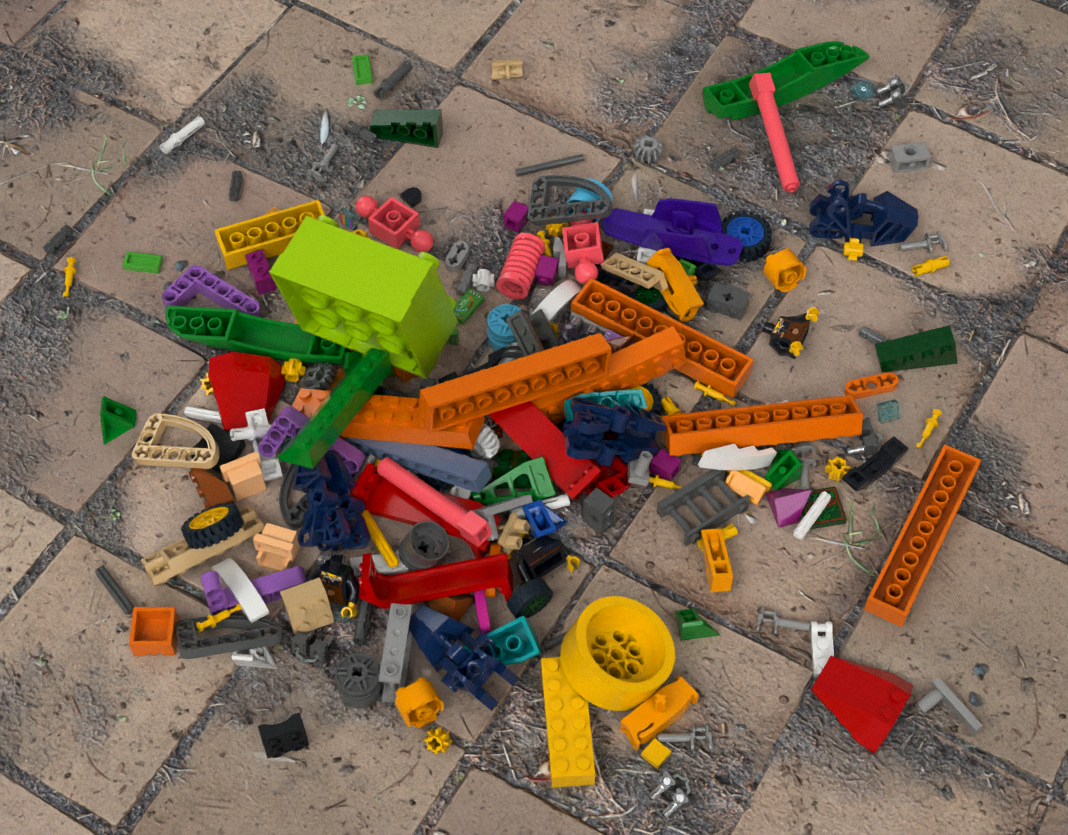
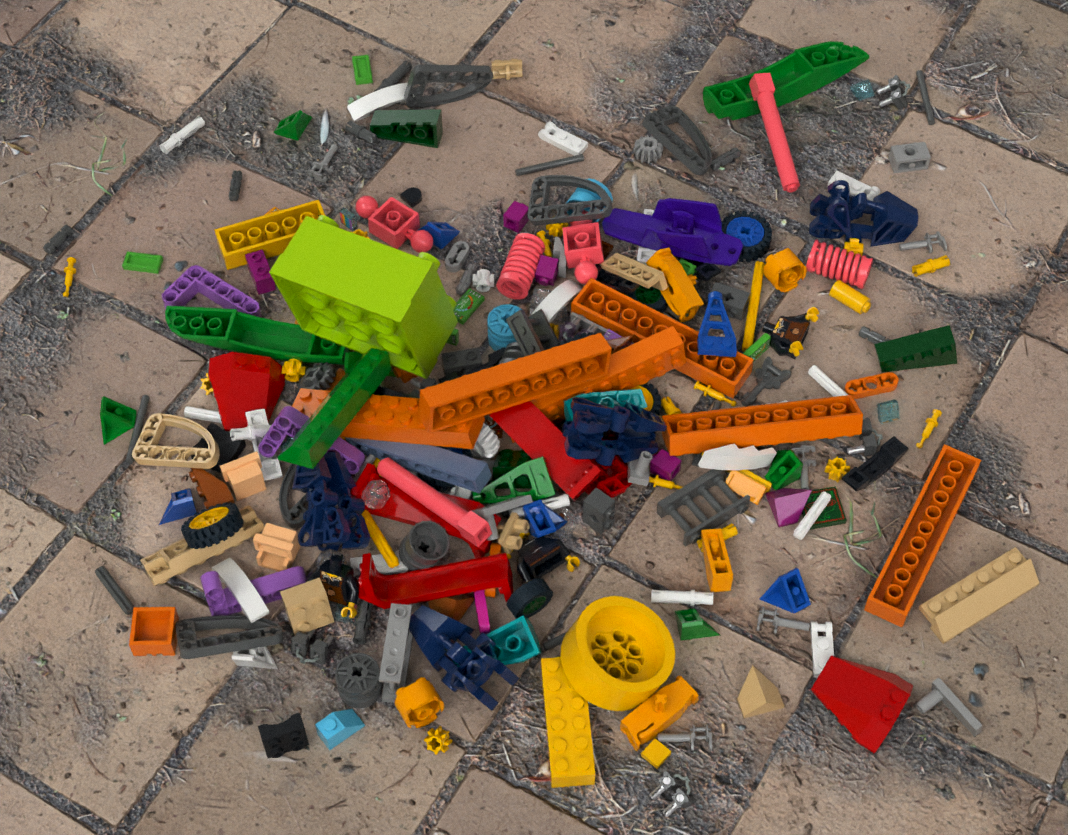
yellow piece [196,604,241,632] -> none
none -> dark grey bar [125,395,150,464]
none -> blue slope [159,488,197,525]
none -> green slope [274,110,312,141]
none -> medium azure slope [315,709,365,750]
none -> white slope [347,83,415,122]
none -> clear head [361,480,390,509]
none -> dark grey beam [404,65,494,107]
none -> blue slope [417,221,460,250]
none -> dark grey brick [442,347,483,376]
none -> white plate [538,121,588,156]
none -> dark grey beam [642,105,712,176]
none -> white pin [651,589,713,606]
none -> blue plate [697,291,737,357]
none -> tan slope [737,665,785,718]
none -> dark grey piece [741,356,792,407]
none -> yellow axle [742,261,765,352]
none -> bright green tile [742,333,771,361]
none -> blue slope [759,568,811,614]
none -> coral piece [806,240,873,289]
none -> white axle [808,365,848,397]
none -> white plate [828,171,880,201]
none -> yellow brick [829,280,871,314]
none -> dark grey bar [916,70,935,125]
none -> tan slope [919,547,1039,644]

